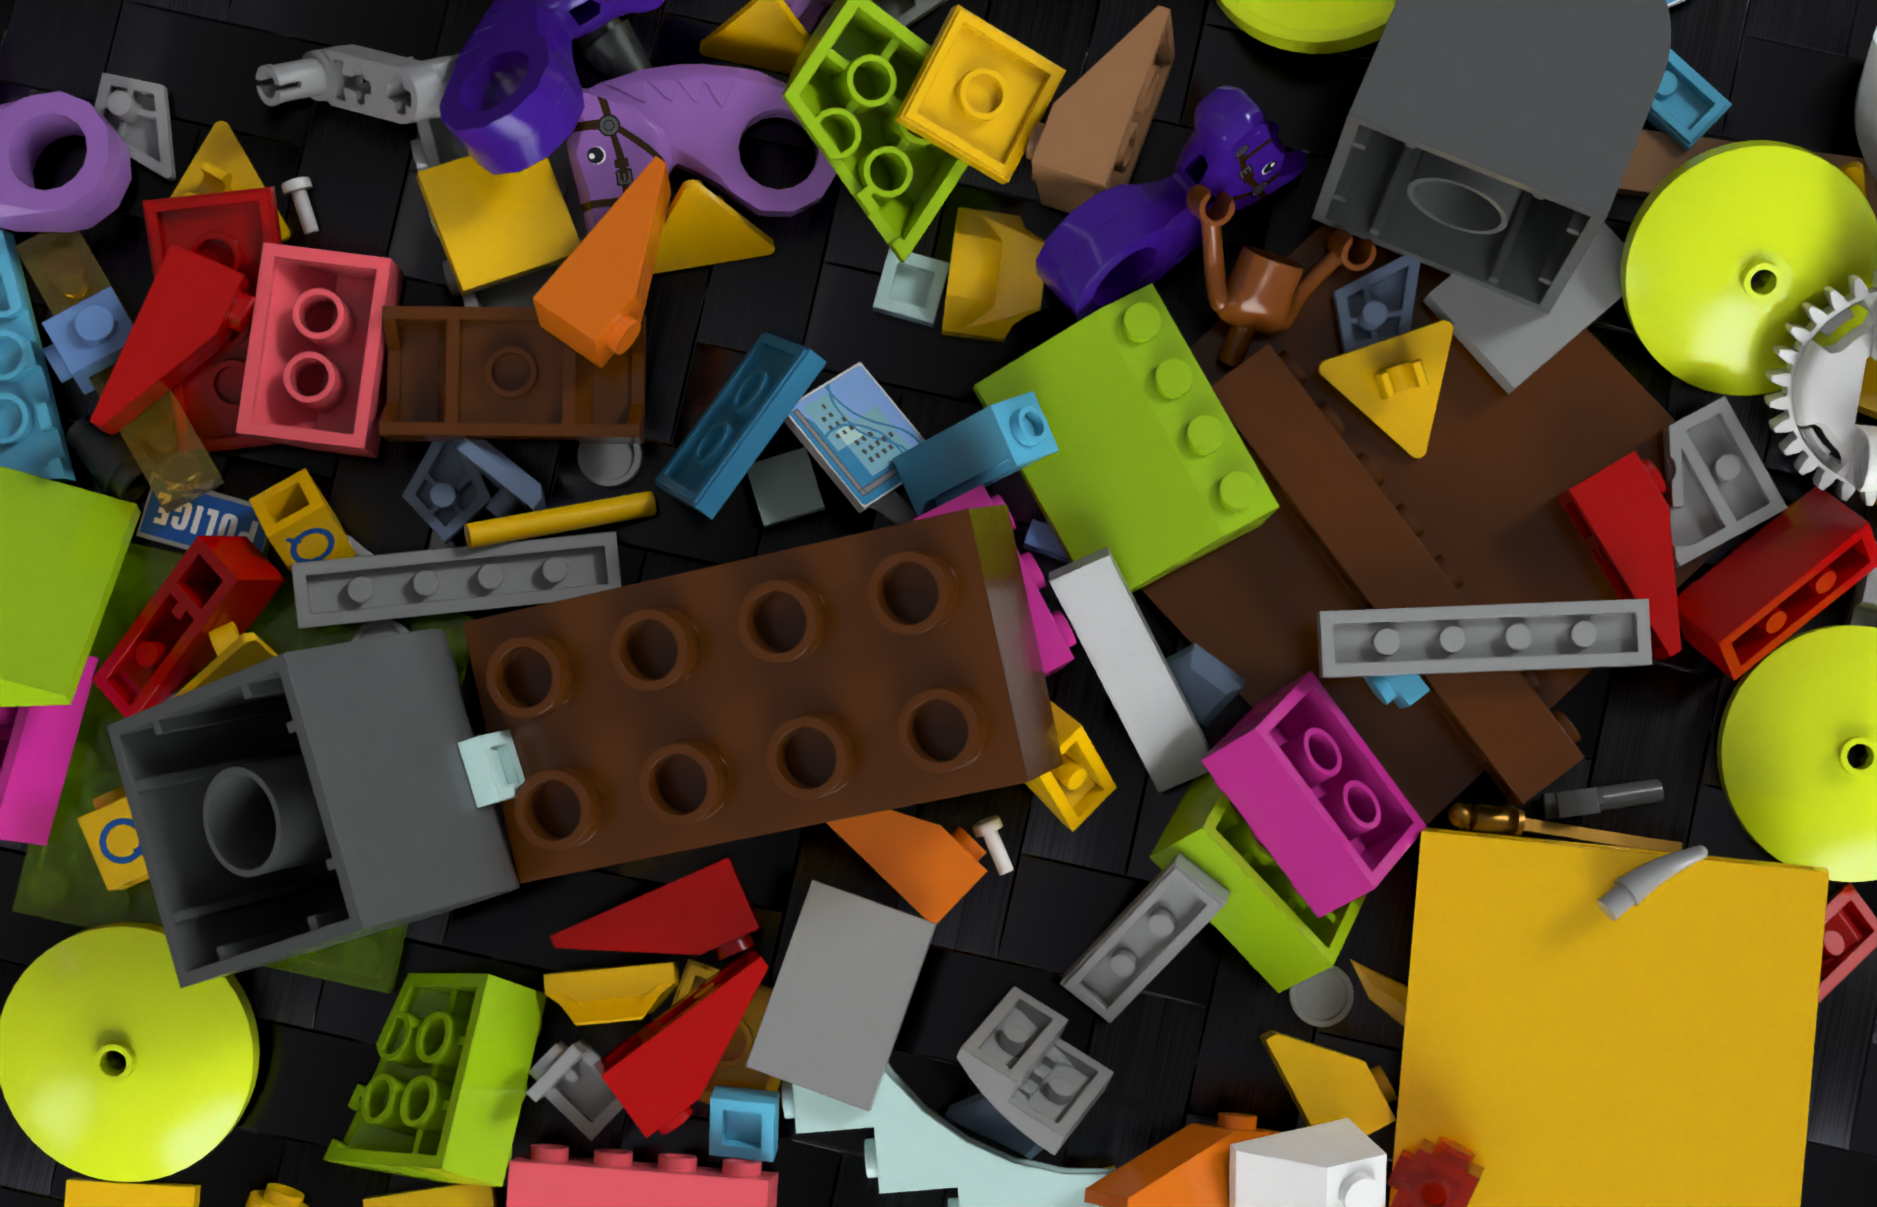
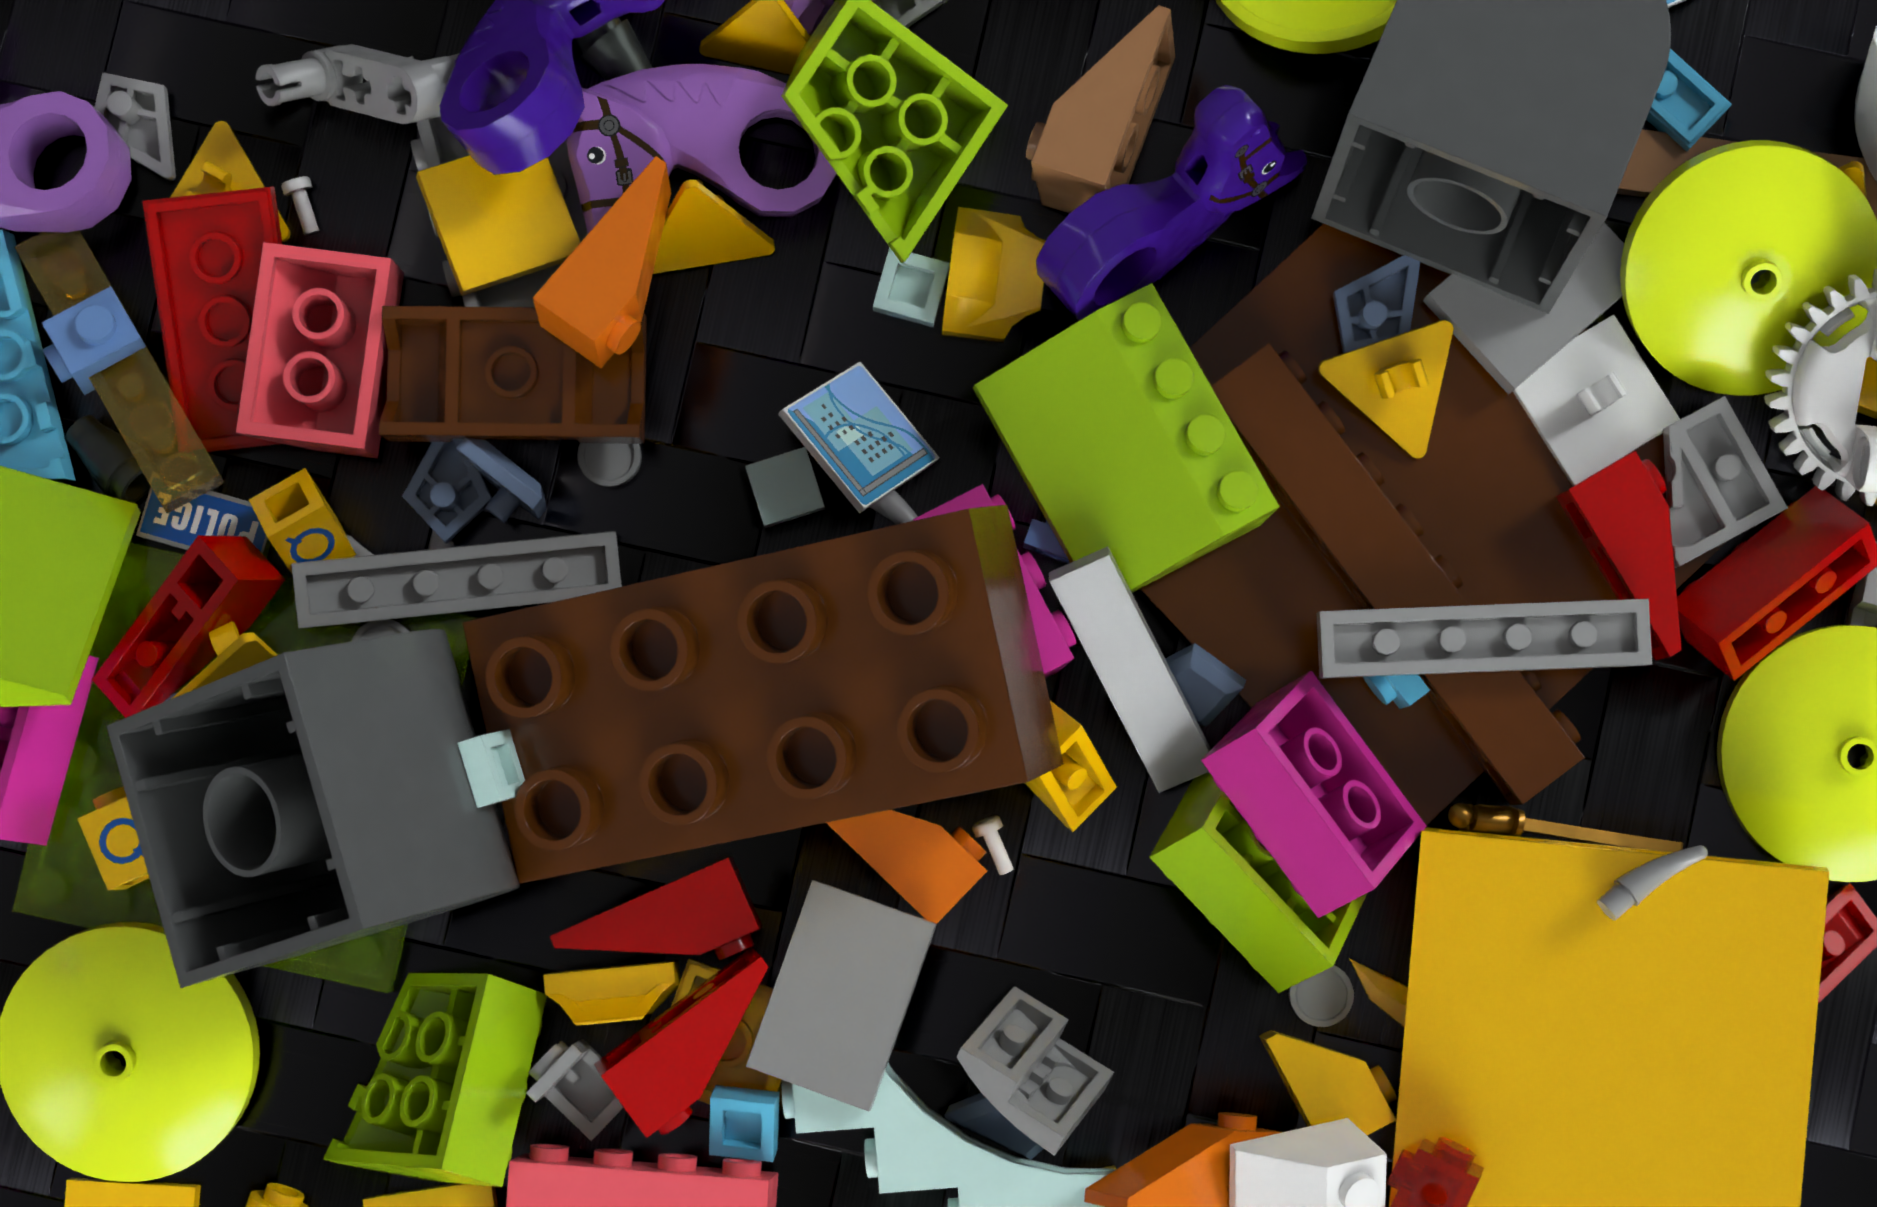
red slope [90,243,256,436] -> none
yellow bar [464,491,656,549] -> none
dark azure tile [654,332,827,520] -> none
medium azure window [892,391,1059,517] -> none
yellow tile [894,5,1066,185] -> none
light grey tile [1060,852,1231,1023] -> none
dark orange piece [1186,184,1377,367] -> none
dark grey bar [1541,779,1664,820] -> none
none -> white piece [1513,314,1680,487]

